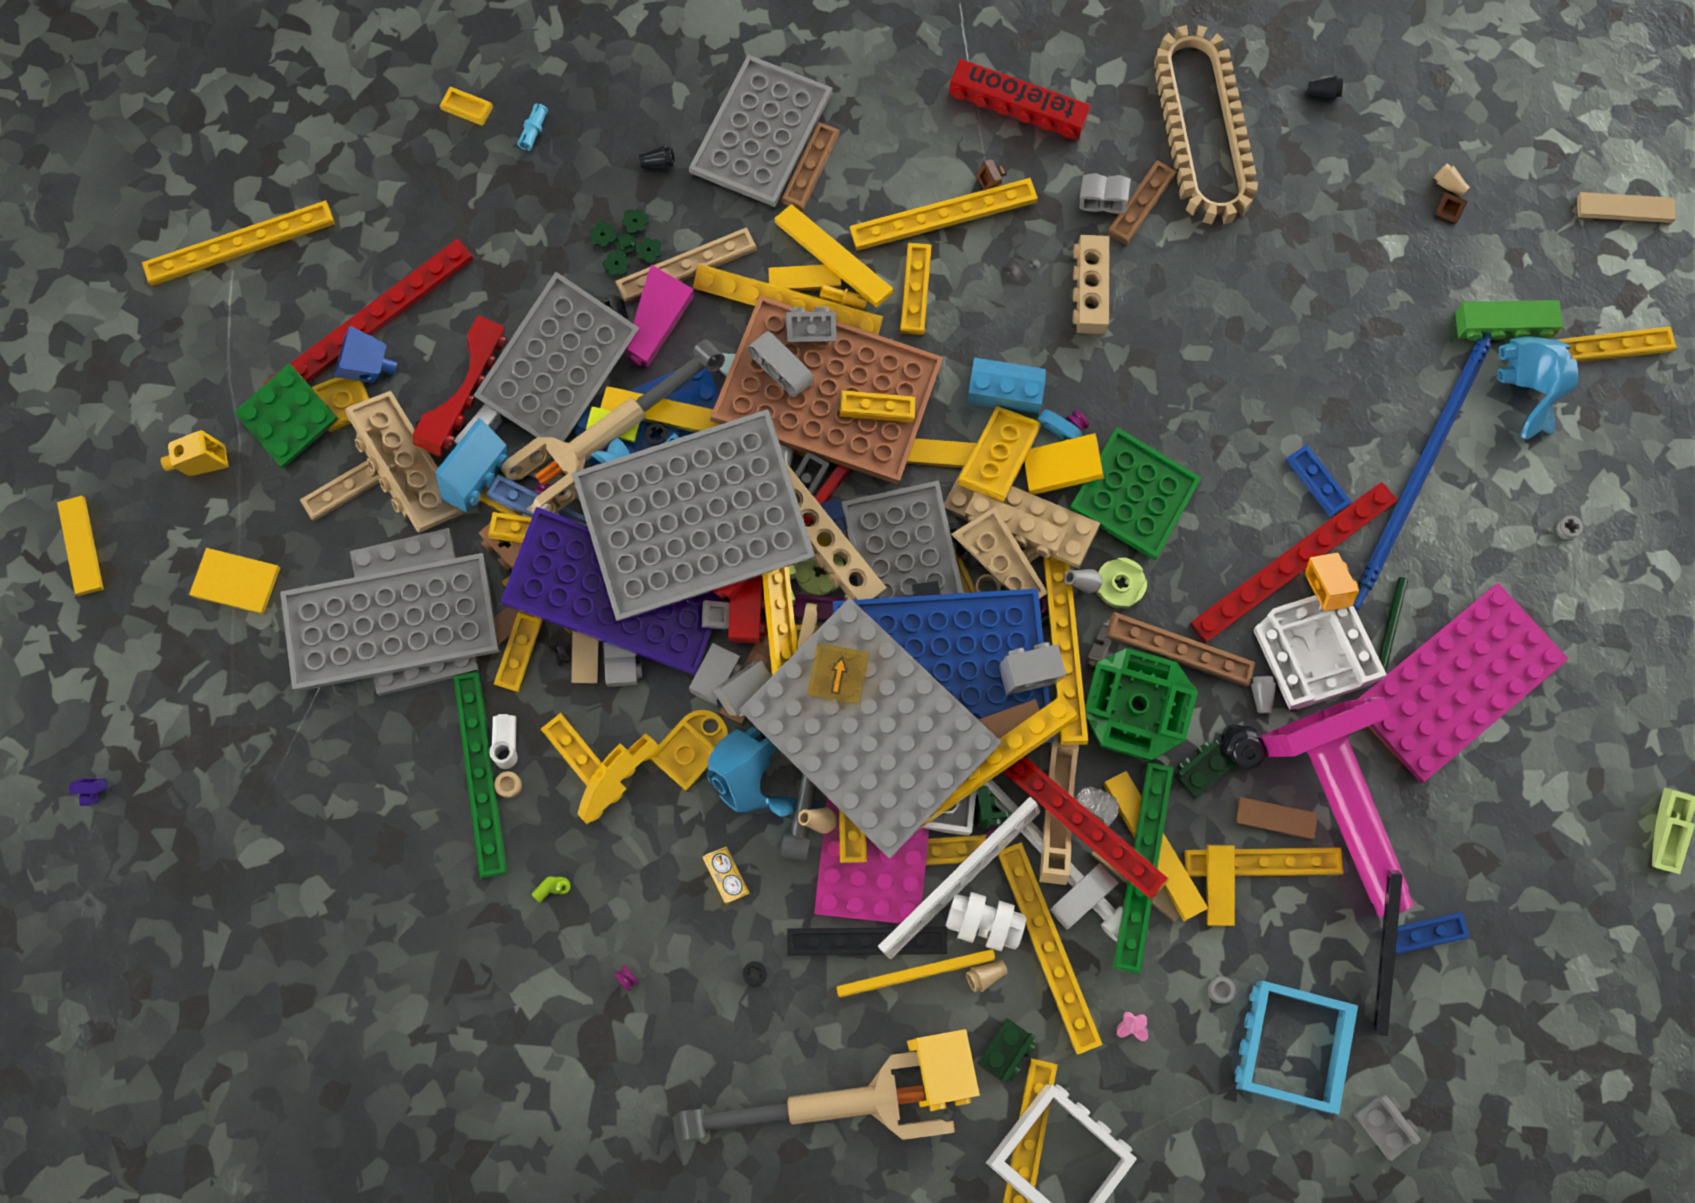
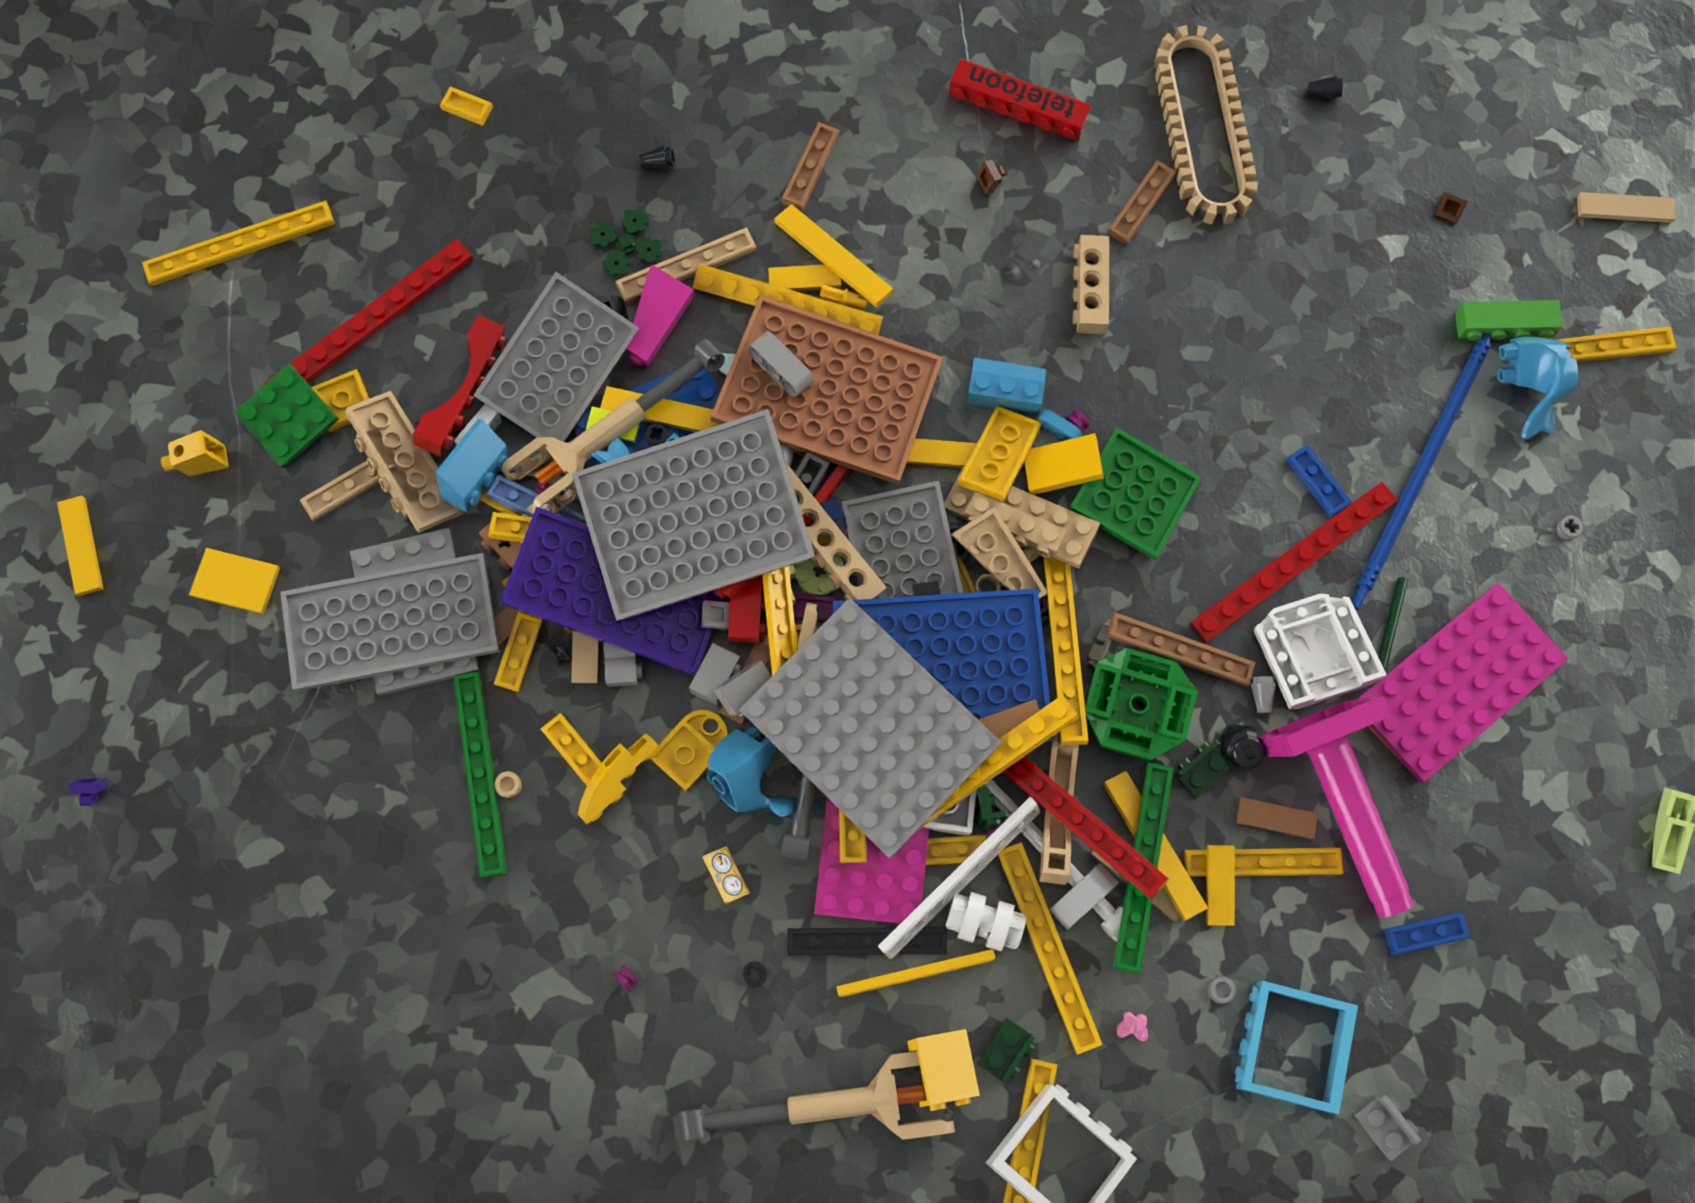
blue torso [334,326,397,383] -> none
white piece [490,714,518,769] -> none
medium azure pin [517,103,548,151] -> none
lime arm [531,876,571,903] -> none
light grey plate [689,55,832,207] -> none
light grey bracket [785,307,836,343] -> none
tan cone [798,808,837,834] -> none
clear yellow tile [807,643,870,705] -> none
yellow tile [840,391,915,423] -> none
yellow plate [850,178,1038,251] -> none
yellow tile [900,243,932,335] -> none
tan cone [966,960,1008,992] -> none
light grey brick [999,642,1066,696] -> none
light grey cone [1064,569,1102,594] -> none
clear gear [1075,787,1120,827] -> none
light grey brick [1079,173,1131,214] -> none
yellowish green plate [1096,558,1147,609] -> none
light orange brick [1305,553,1359,612] -> none
black tile [1373,869,1403,1036] -> none
tan cone [1433,163,1470,198] -> none

